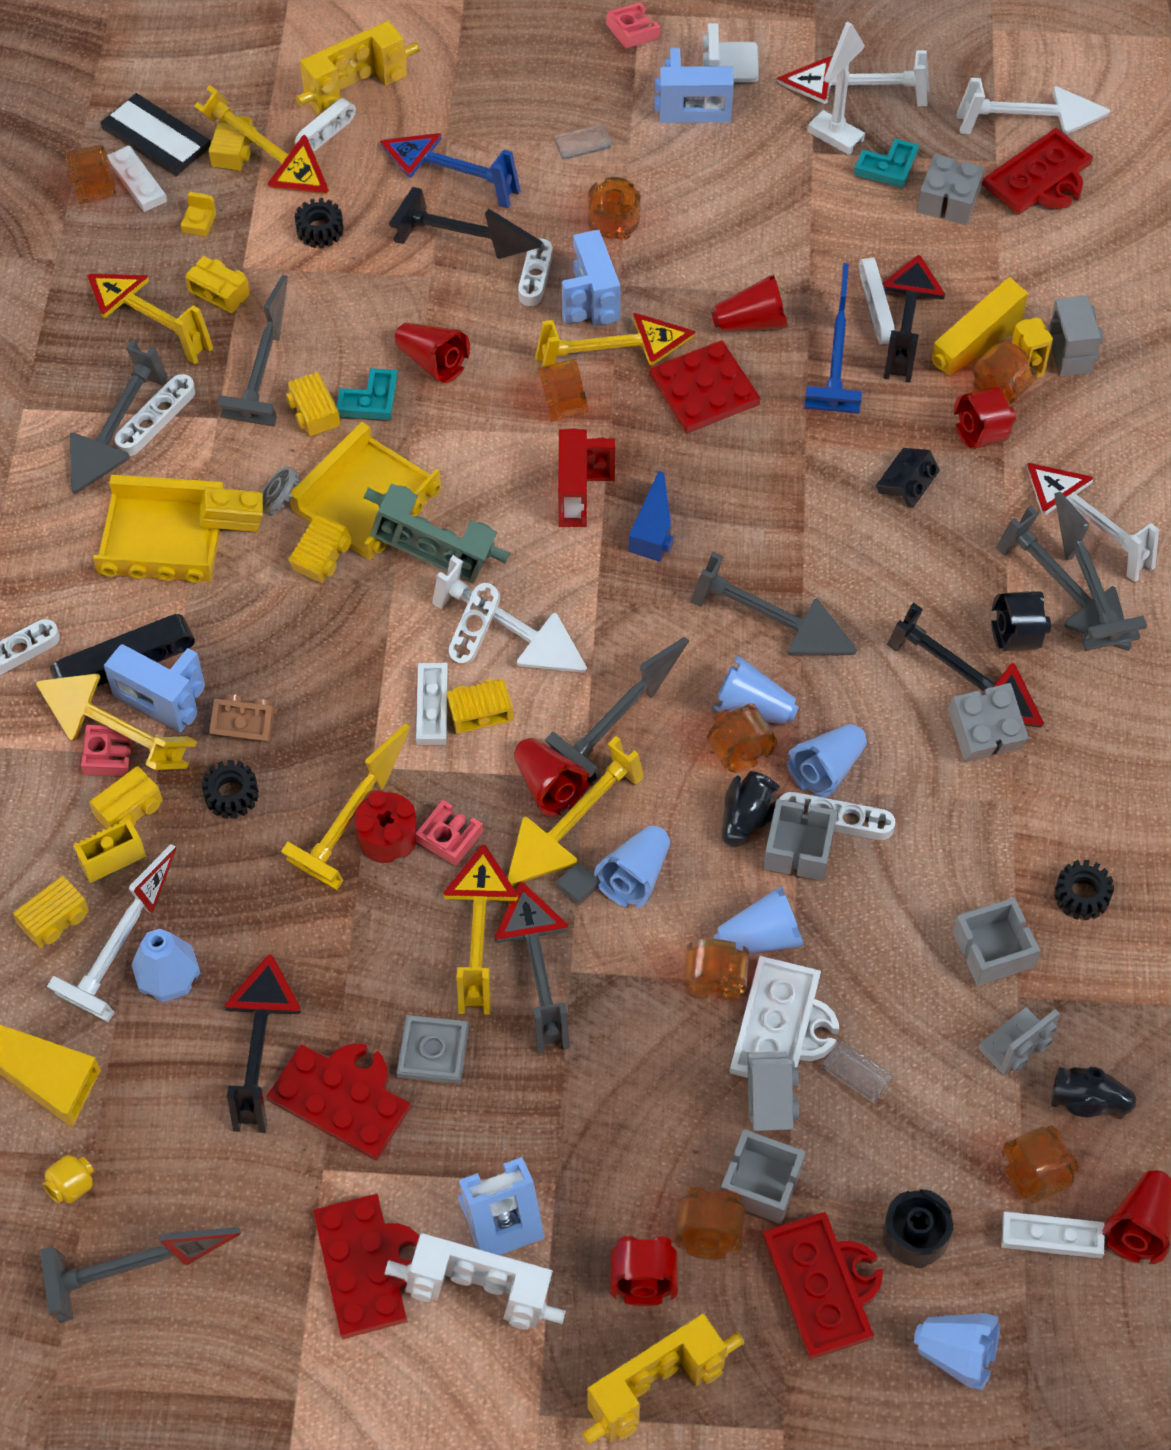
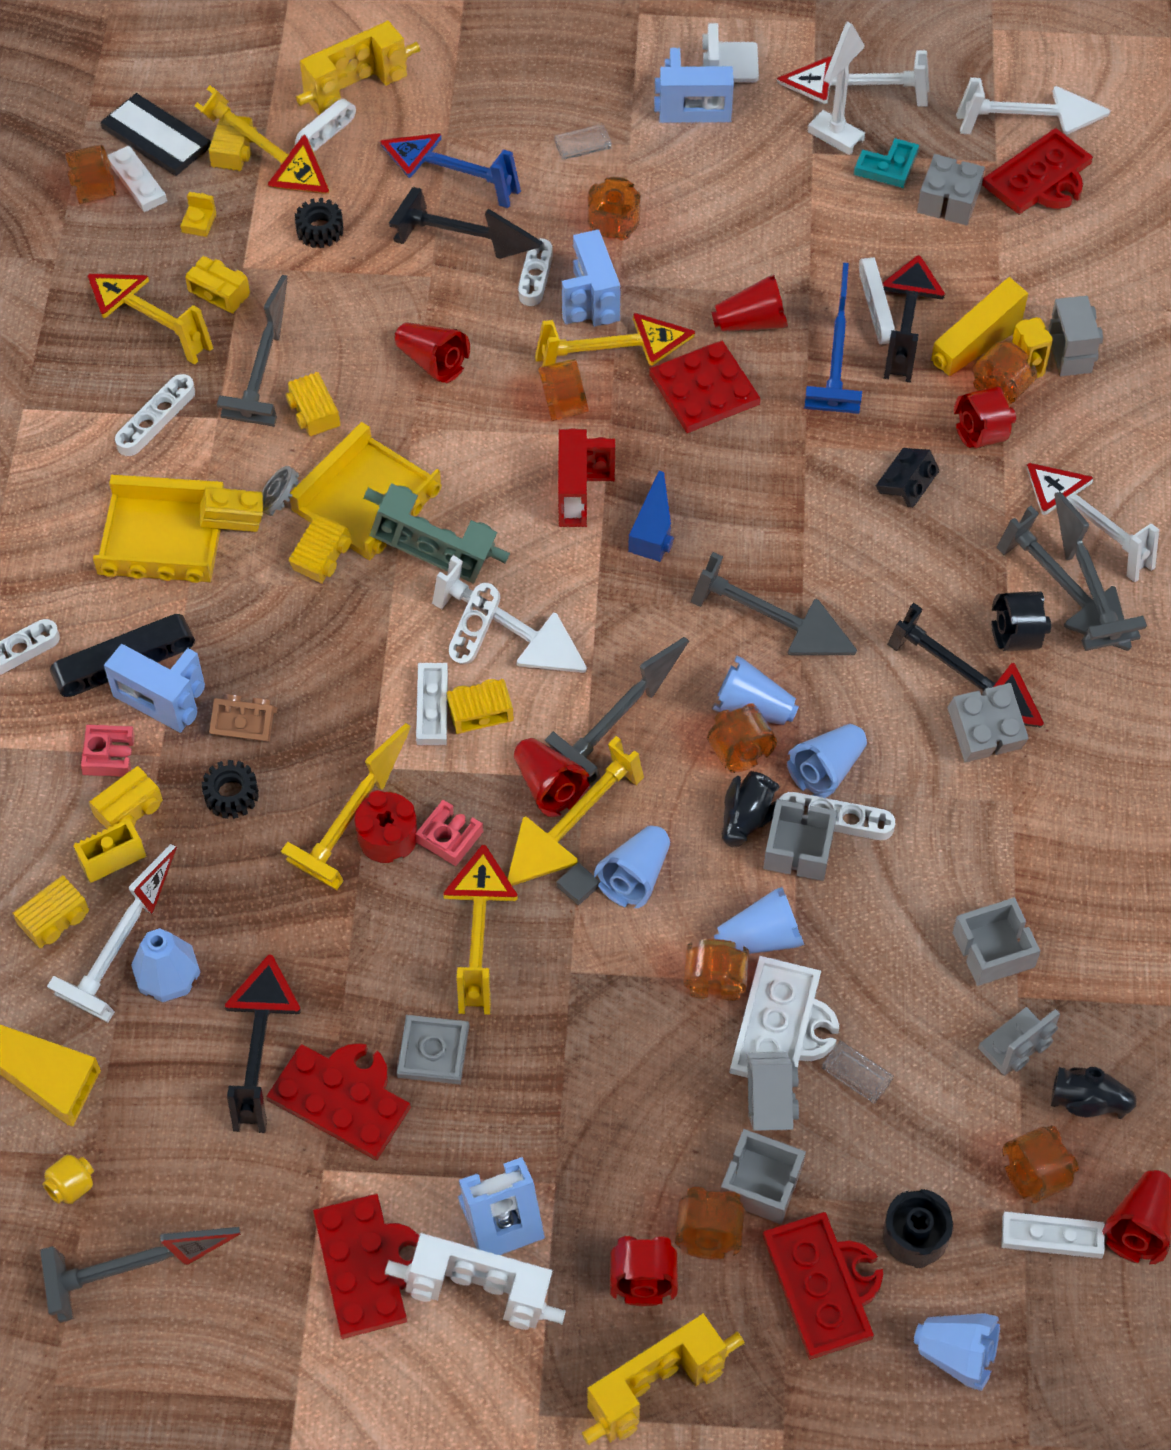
yellow piece [36,674,197,770] -> none
dark grey piece [70,339,167,494] -> none
teal plate [336,368,398,420] -> none
dark grey piece [494,882,570,1054] -> none
coral brick [606,2,661,49] -> none
black tyre [1054,860,1114,921] -> none

